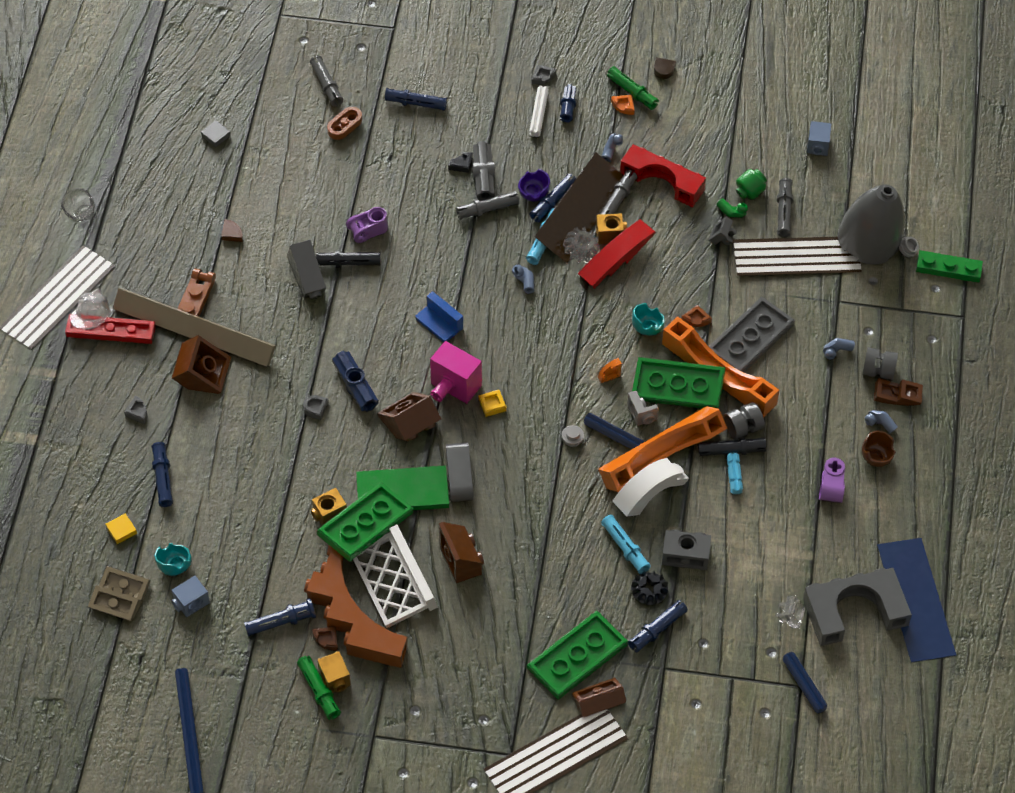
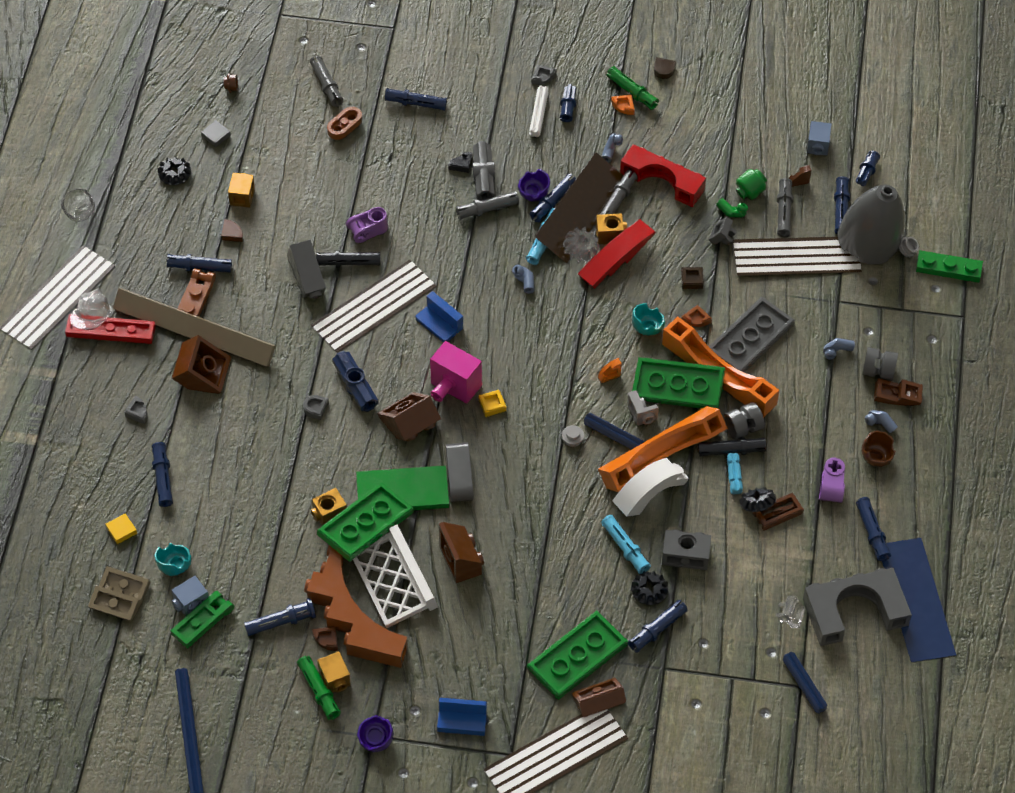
none -> black gear [157,156,191,185]
none -> dark blue pin [167,254,232,273]
none -> green plate [170,591,235,649]
none -> reddish brown plate [224,73,238,93]
none -> brick [228,173,255,208]
none -> sticker [311,260,437,352]
none -> dark purple hair [357,715,394,752]
none -> blue panel [437,698,487,736]
none -> dark brown tile [681,267,704,289]
none -> black gear [739,487,776,512]
none -> reddish brown tile [753,492,804,531]
none -> reddish brown tile [789,165,812,187]
none -> dark blue pin [834,176,850,234]
none -> dark blue axle [856,150,880,186]
none -> dark blue pin [856,497,891,561]

